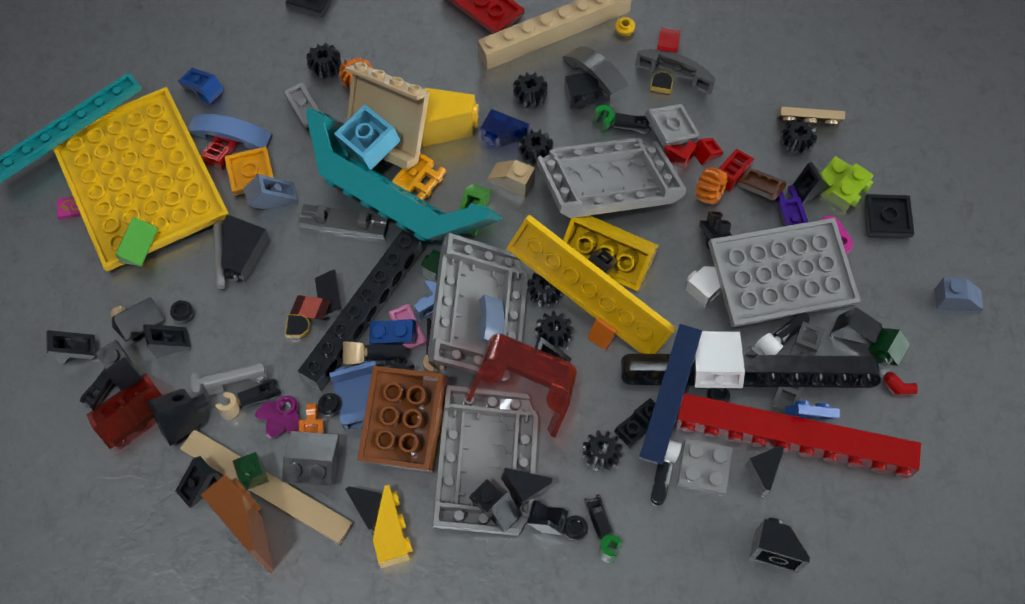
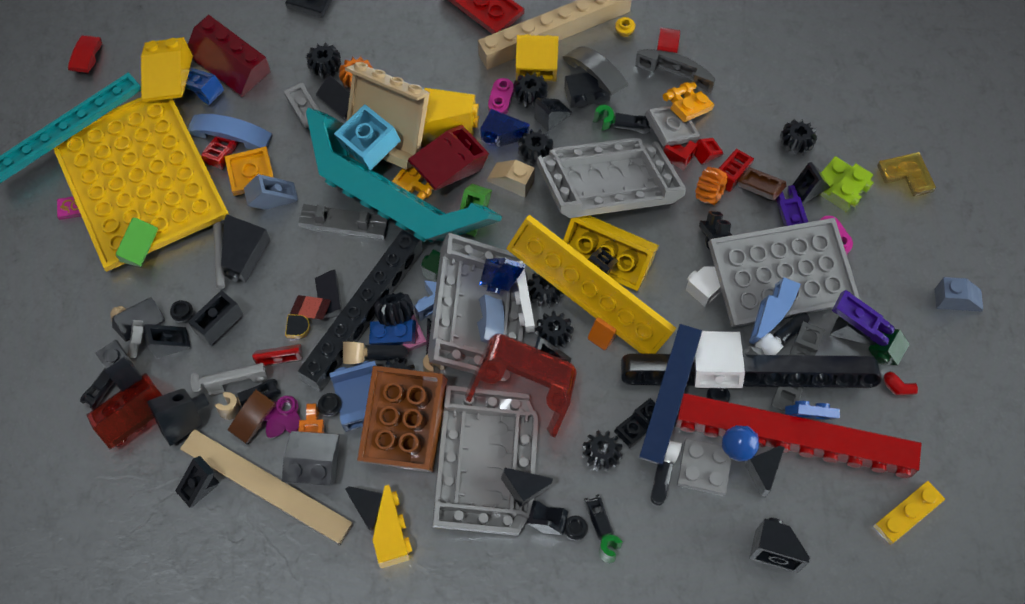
black slope [46,330,95,364] -> none
dark orange slope [201,474,274,573] -> none
dark green brick [232,452,269,490] -> none
black slope [469,479,521,532] -> none
black tile [650,71,673,94] -> none
tan plate [777,107,845,125] -> none
black plate [864,194,915,237] -> none
none -> red slope [68,35,103,73]
none -> light grey bar [127,320,143,358]
none -> yellow slope [141,37,193,102]
none -> dark red slope [187,15,271,98]
none -> black brick [188,290,243,346]
none -> reddish brown slope [228,390,275,445]
none -> red slope [252,344,303,366]
none -> black slope [316,75,350,119]
none -> black gear [374,292,414,326]
none -> dark red slope [408,125,489,190]
none -> clear blue slope [479,258,525,294]
none -> dark pink plate [488,78,514,117]
none -> white plate [510,261,535,333]
none -> yellow slope [516,34,559,82]
none -> black slope [534,98,572,131]
none -> light orange plate [663,82,715,122]
none -> blue hair [722,425,759,462]
none -> medium blue slope [749,277,801,344]
none -> dark purple hinge [832,290,895,346]
none -> yellow plate [874,481,945,545]
none -> clear yellow plate [877,152,936,197]

